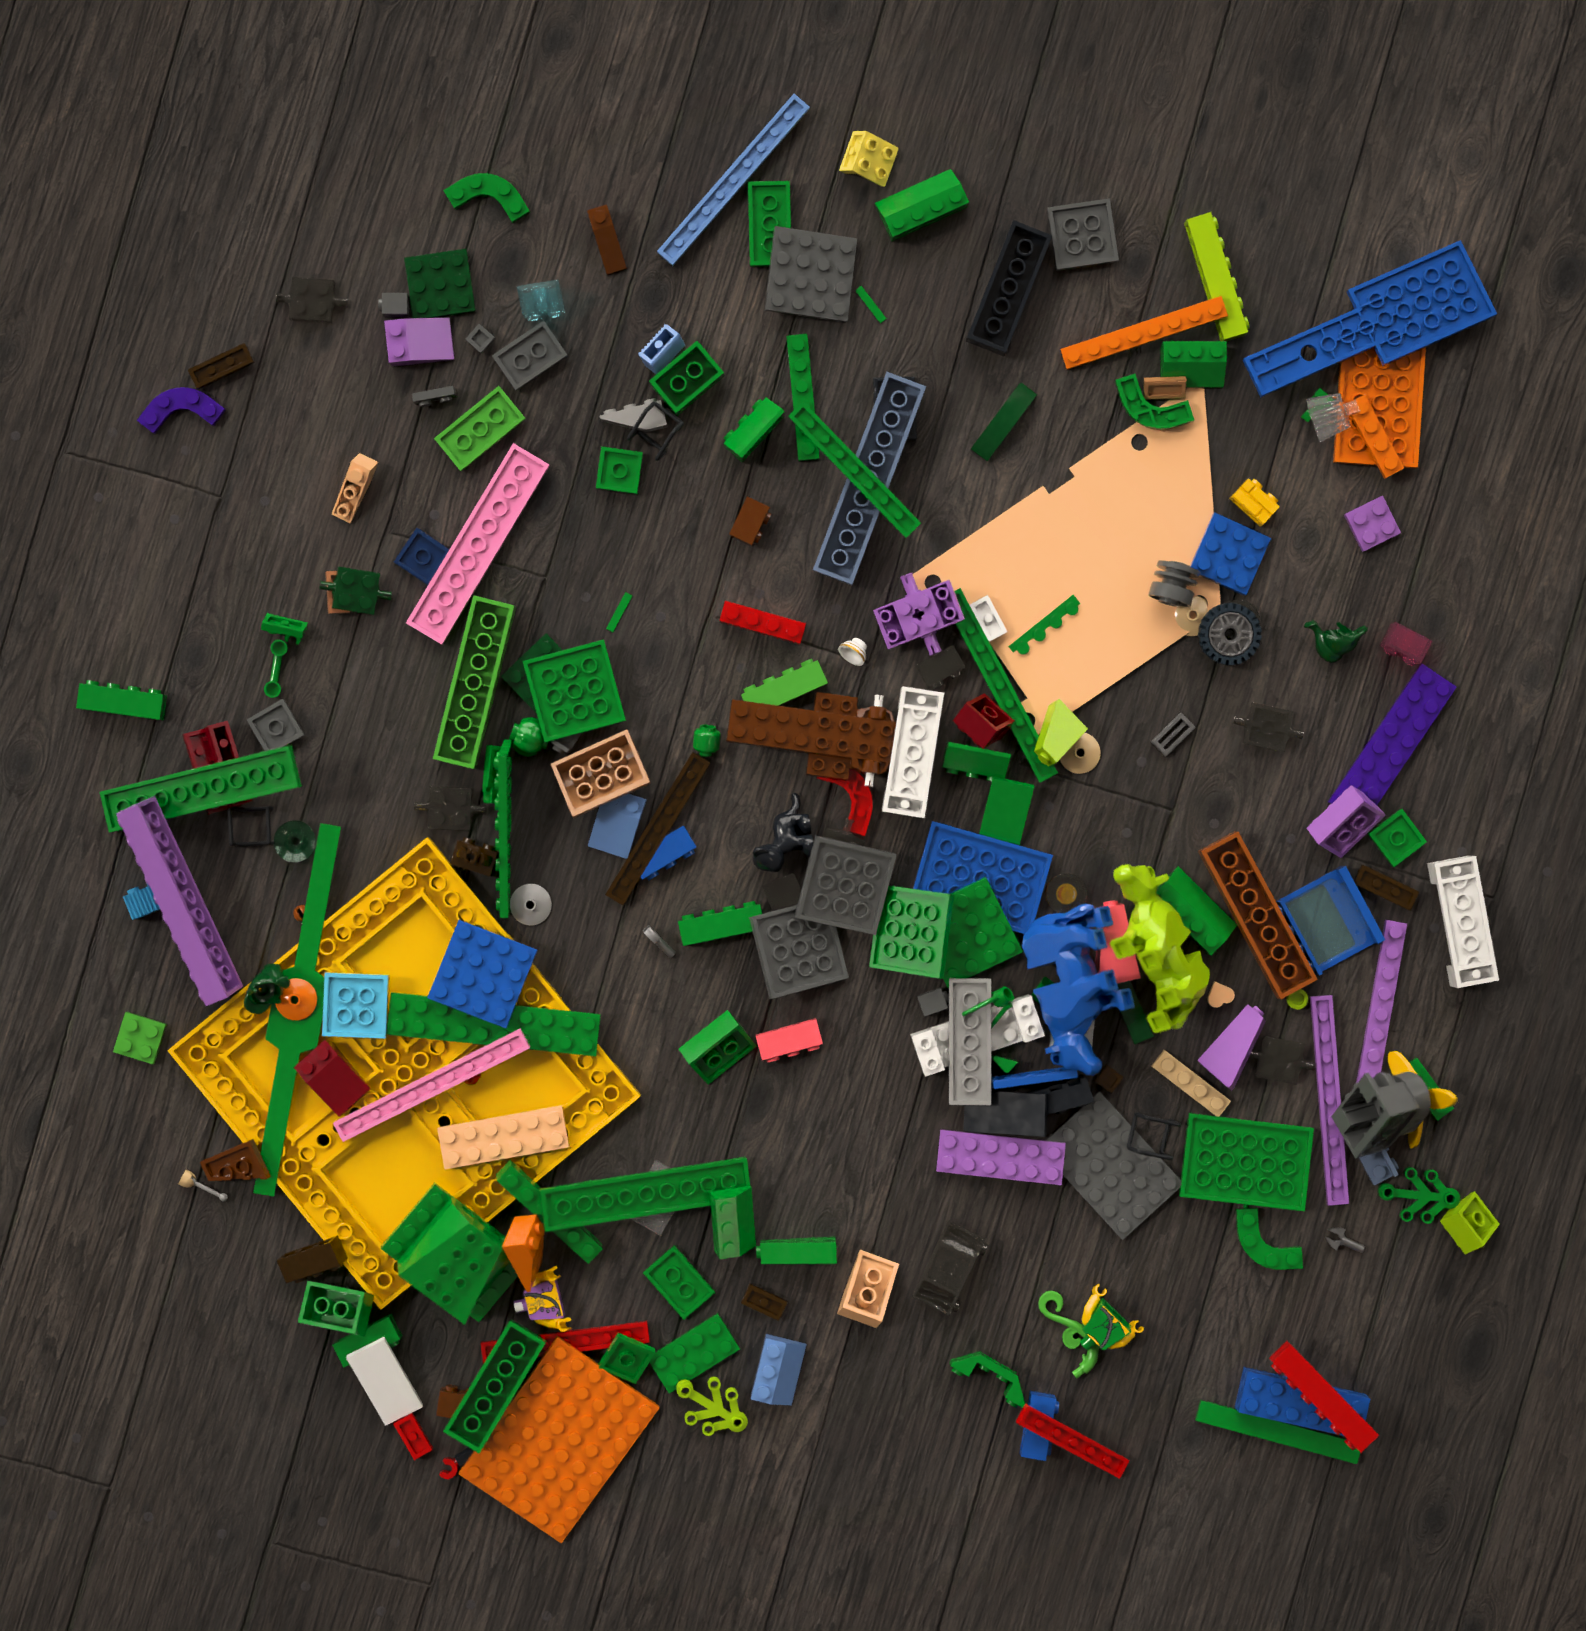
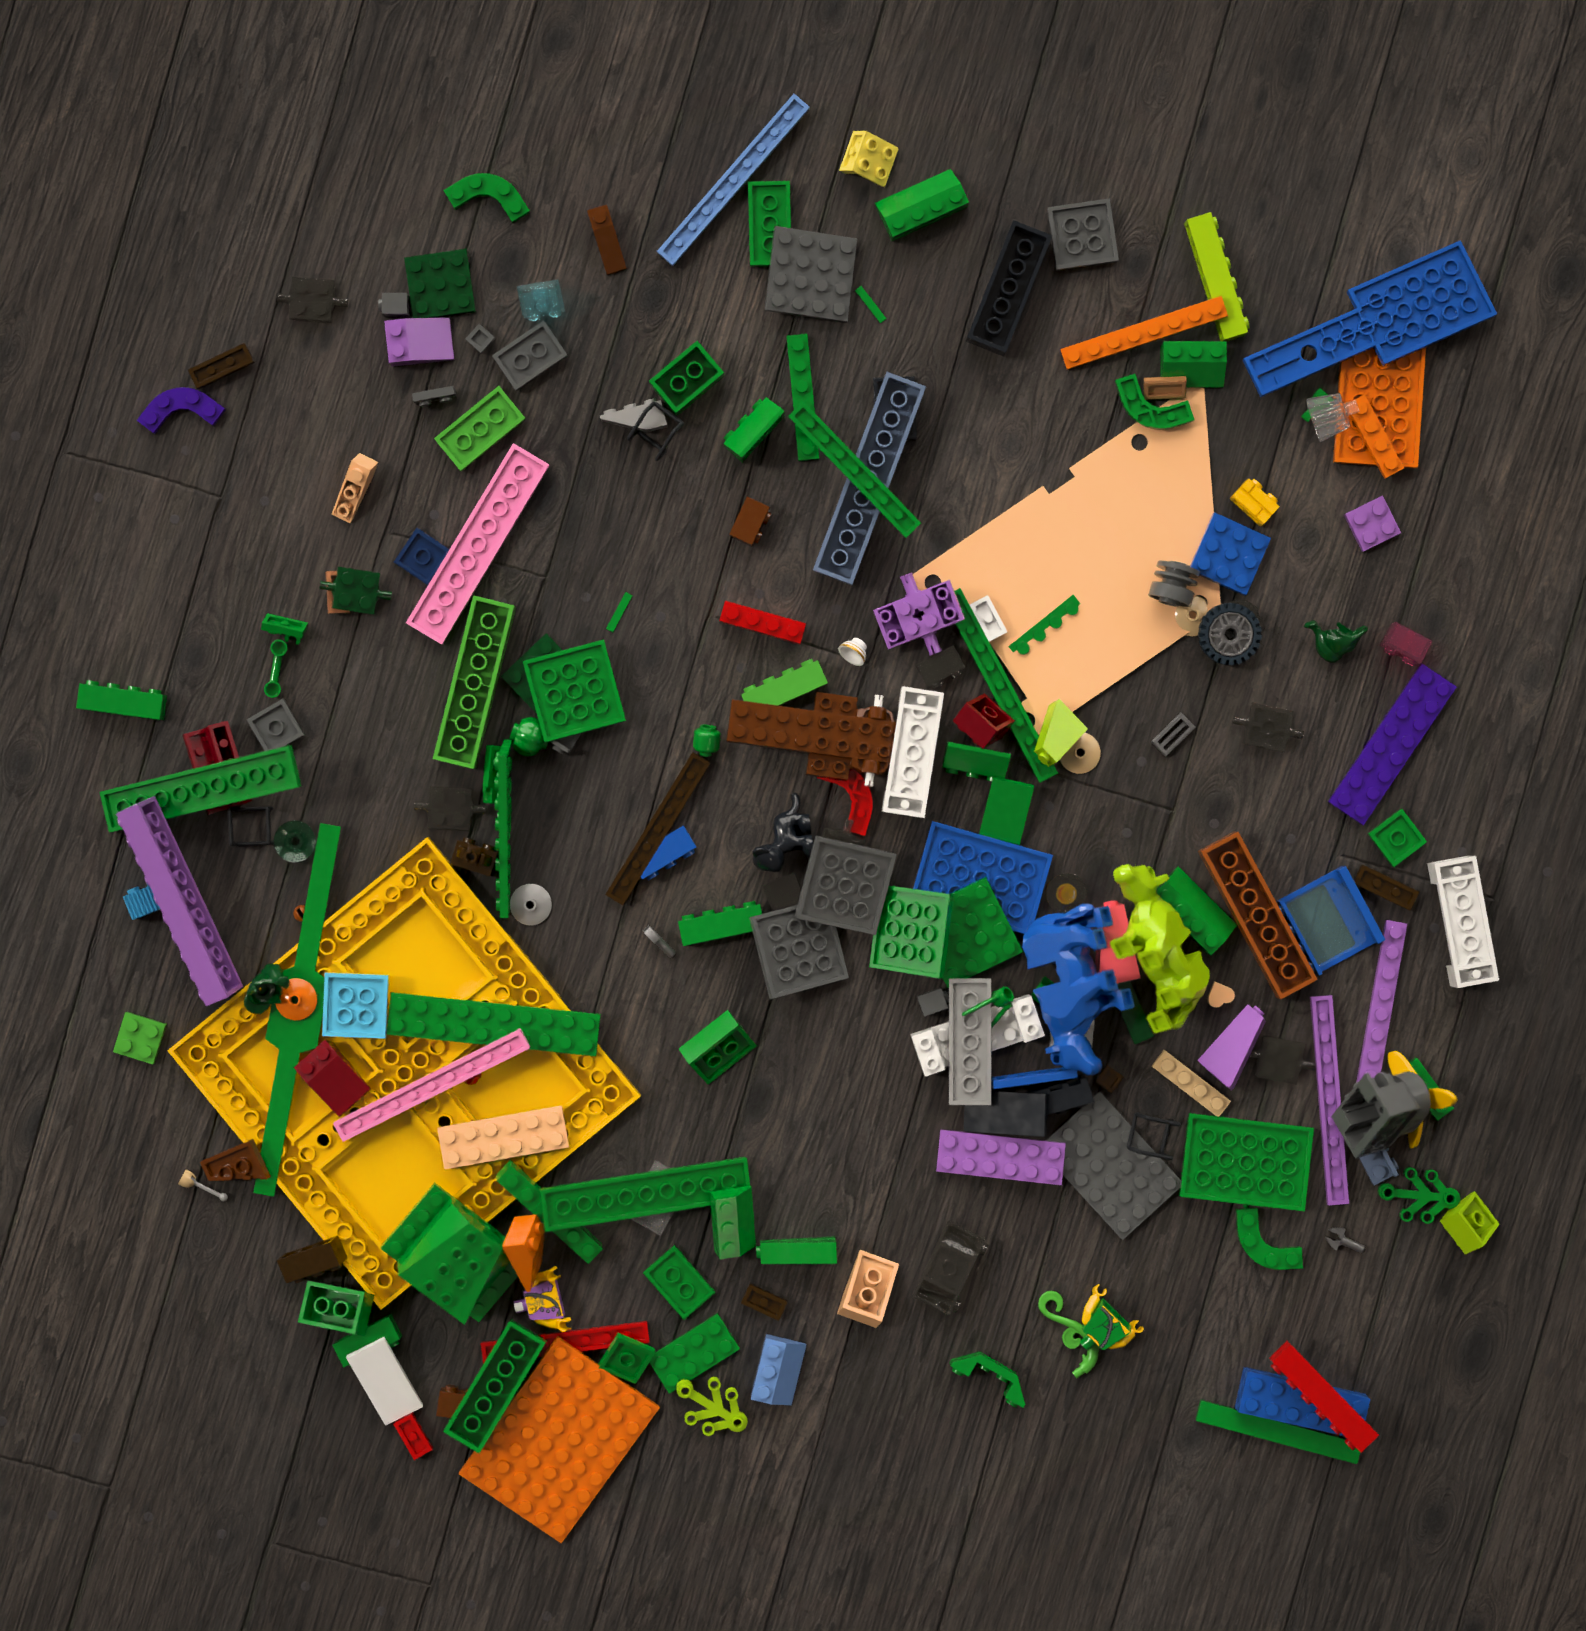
blue plate [427,920,538,1029] -> none
piece [439,1447,474,1479] -> none
medium nougat slope [551,730,651,818] -> none
medium blue slope [588,794,647,859] -> none
green plate [596,446,643,495] -> none
medium blue brick [639,324,685,374] -> none
coral brick [756,1018,823,1063] -> none
dark green slope [971,382,1037,461] -> none
green slope [991,1055,1018,1073] -> none
red plate [1016,1403,1130,1479] -> none
blue brick [1019,1391,1059,1461] -> none
lime tile [1286,989,1308,1009] -> none
medium lavender slope [1307,785,1386,858] -> none

